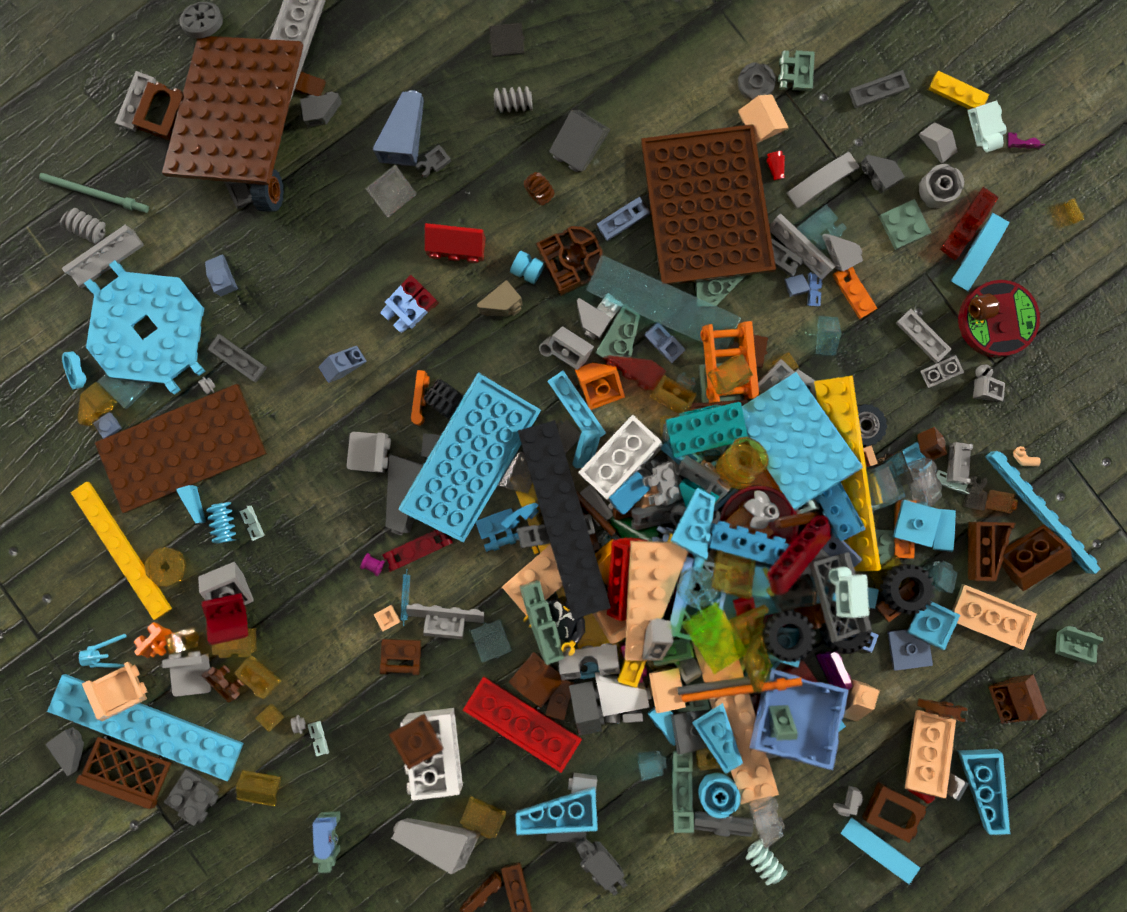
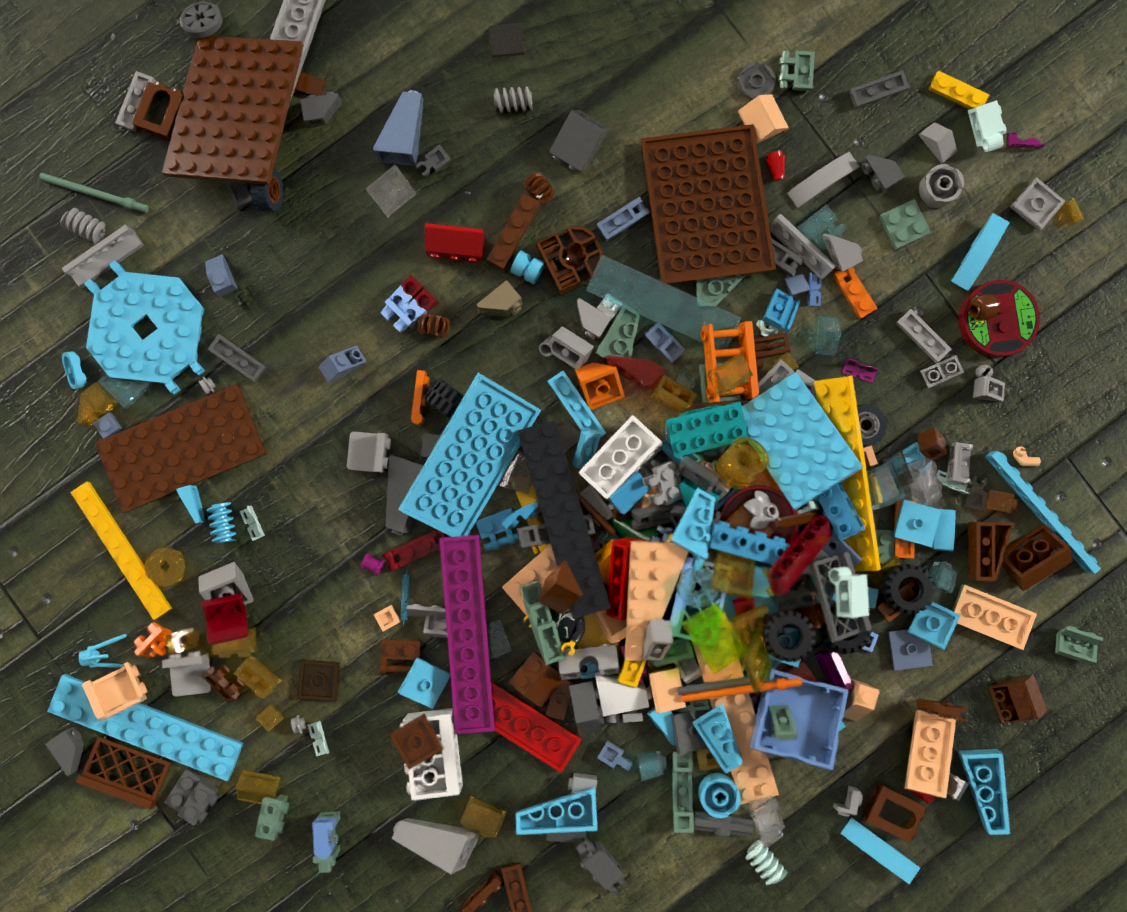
clear red slope [940,187,999,260] -> none
none -> sand green bracket [255,794,289,841]
none -> dark brown tile [297,659,340,702]
none -> medium azure plate [398,657,451,709]
none -> reddish brown gear [418,314,450,338]
none -> magenta plate [439,535,495,734]
none -> reddish brown arch [487,193,541,273]
none -> reddish brown slope [538,560,583,614]
none -> sand blue plate [597,740,632,771]
none -> reddish brown tile [754,333,790,359]
none -> light aqua plate [756,320,778,337]
none -> dark azure plate [762,289,800,333]
none -> magenta piece [842,359,879,383]
none -> light grey plate [1010,177,1066,231]

